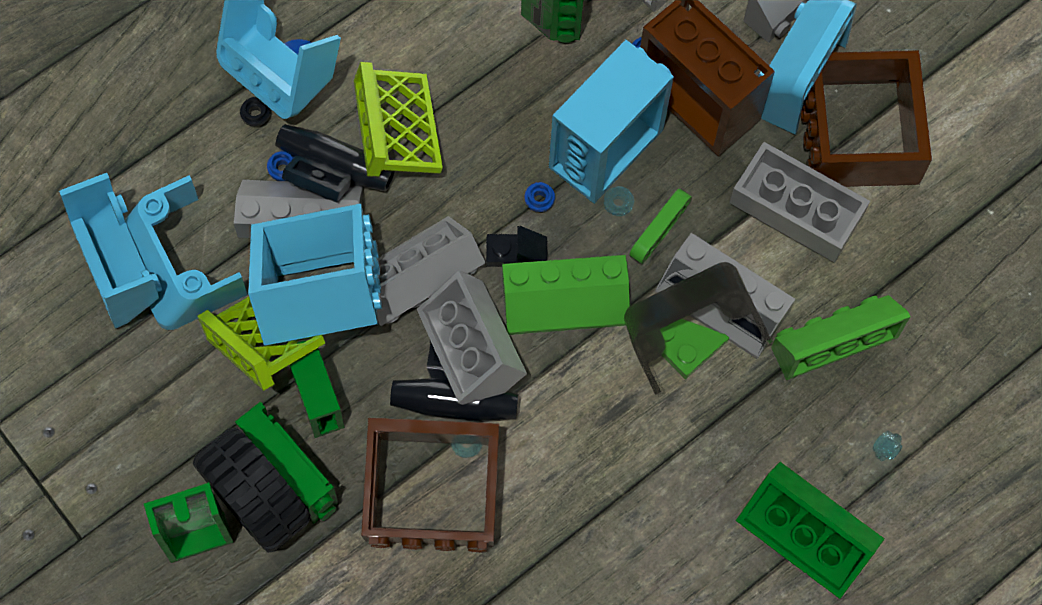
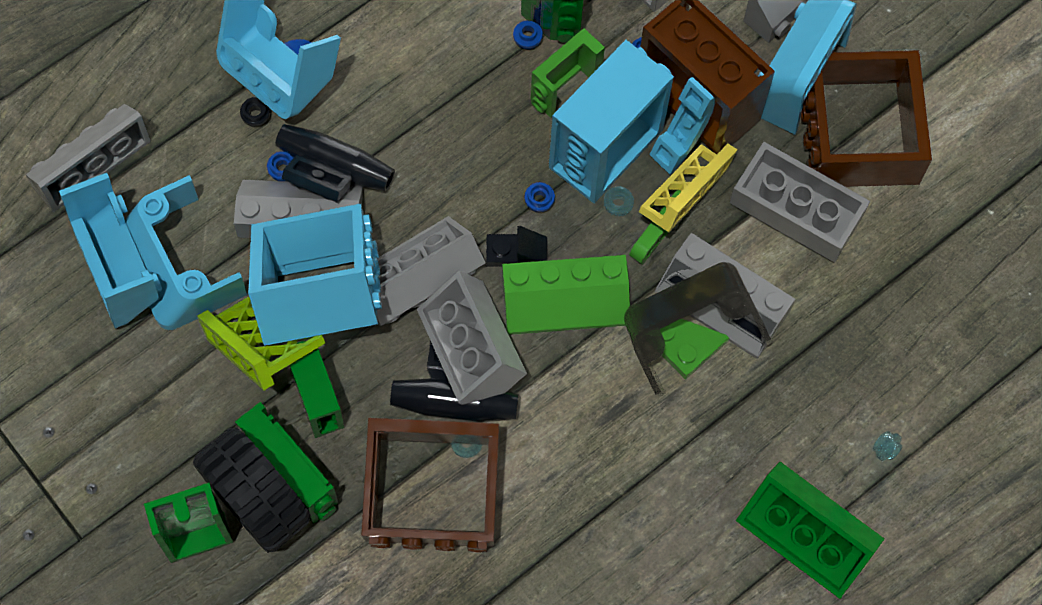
lime fence [353,62,443,176] -> none
bright green slope [771,295,911,380] -> none
none -> light grey slope [26,104,151,212]
none -> blue plate [513,21,543,50]
none -> bright green panel [531,28,605,118]
none -> light yellow fence [639,143,737,232]
none -> medium azure slope [649,77,715,174]

